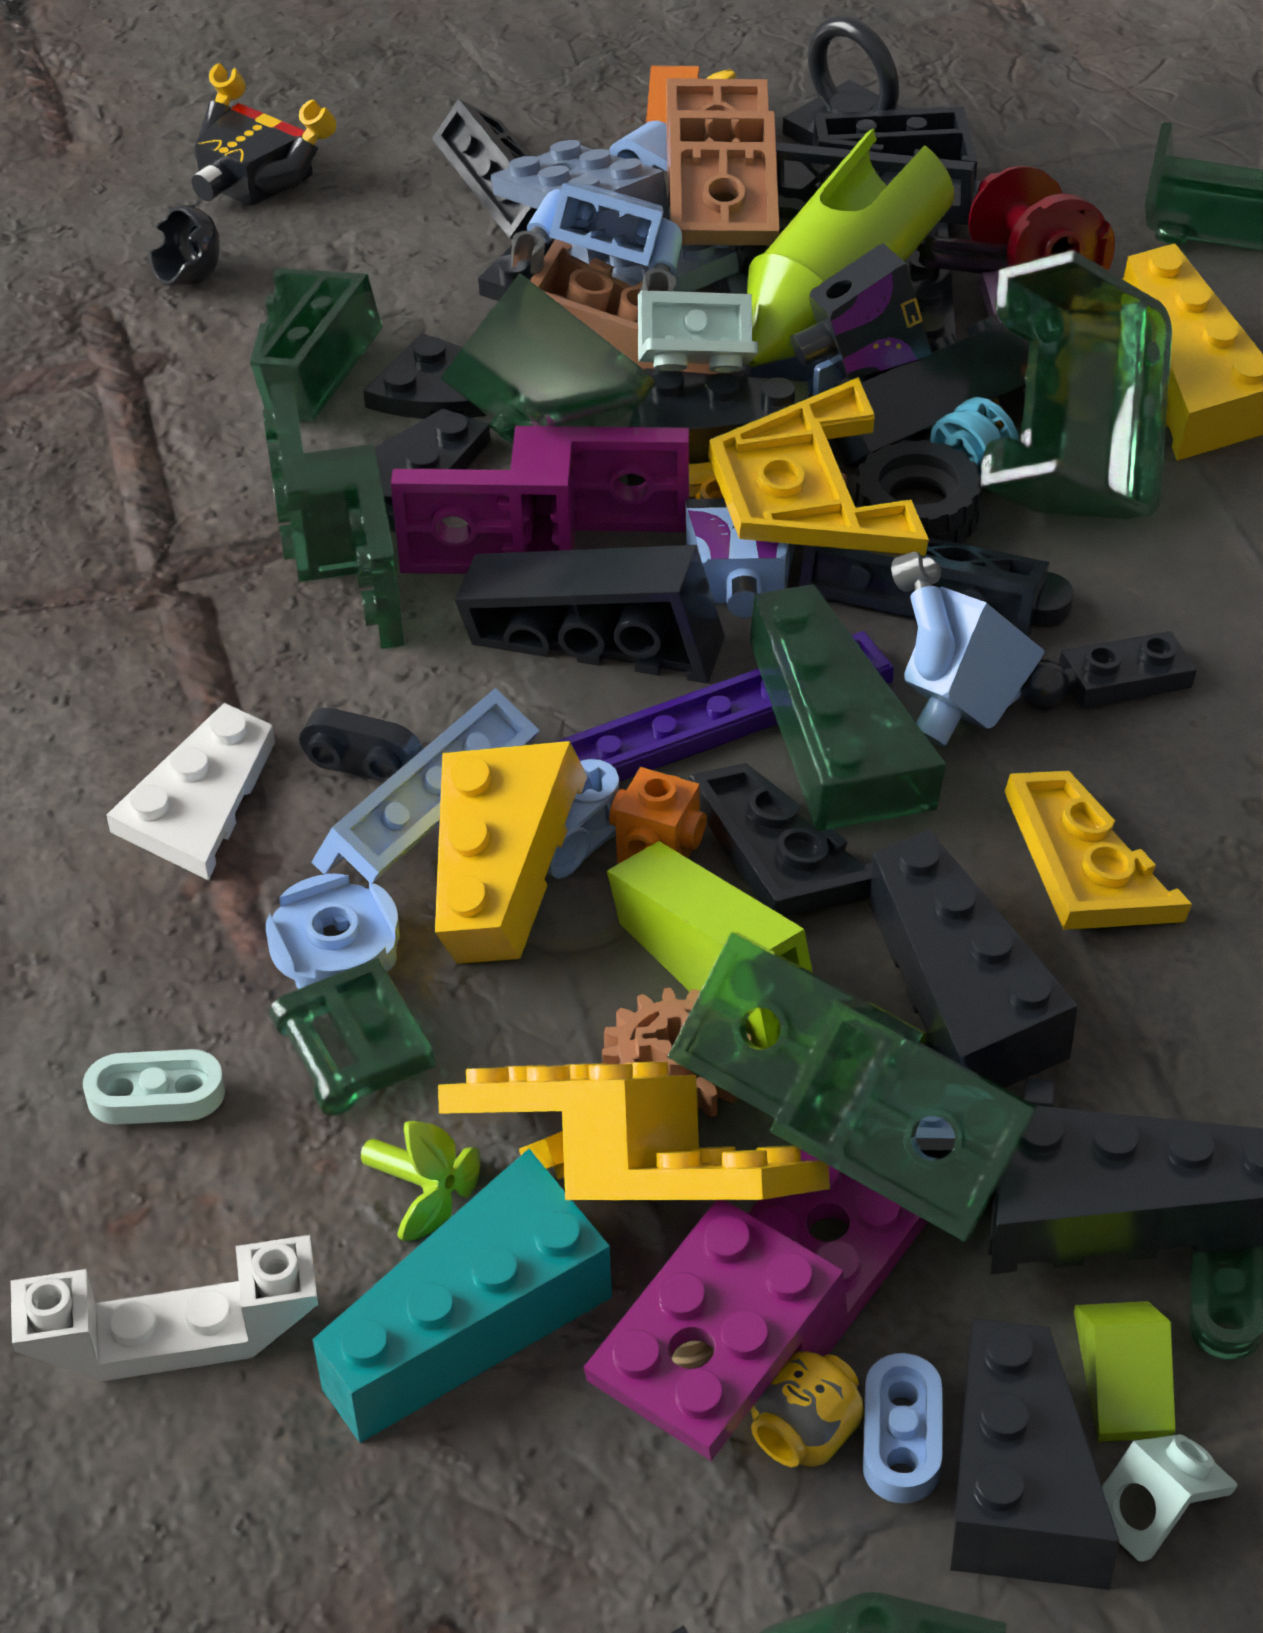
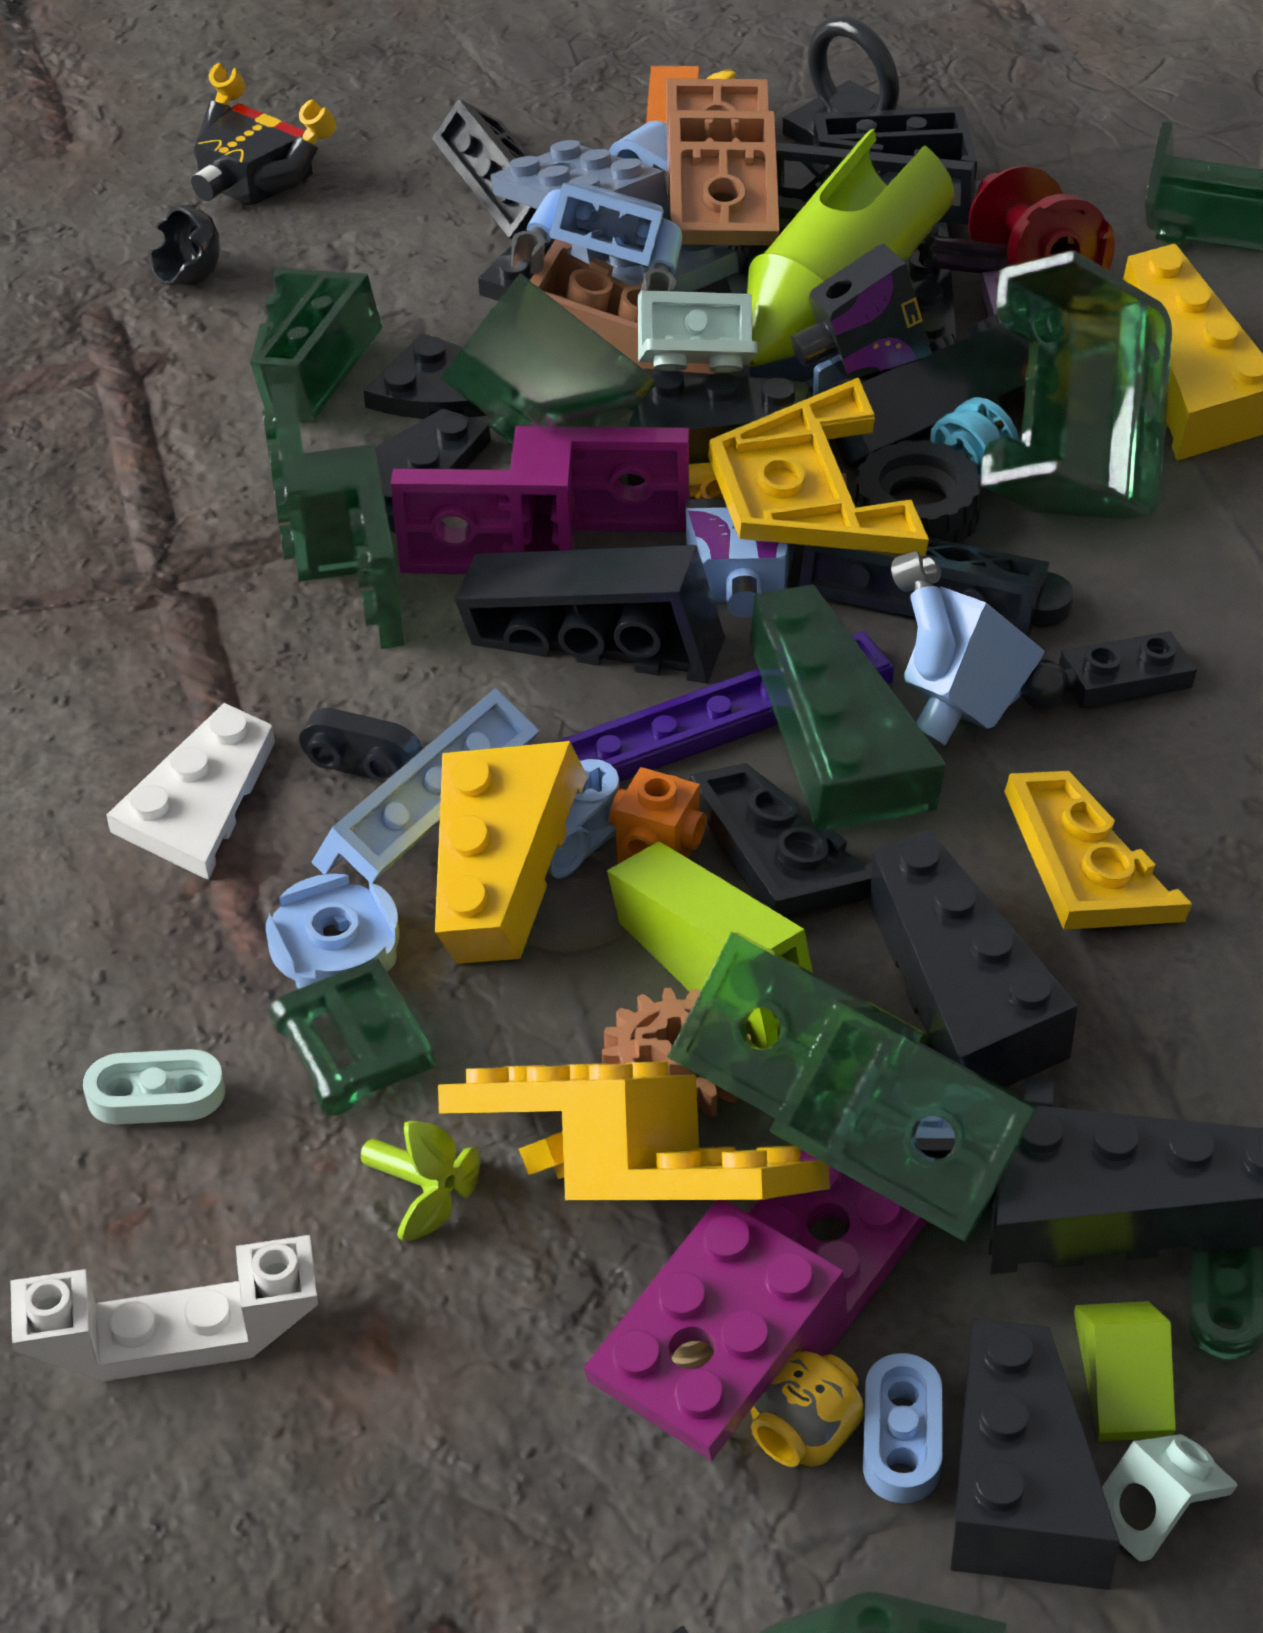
teal wedge [313,1149,612,1443] -> none

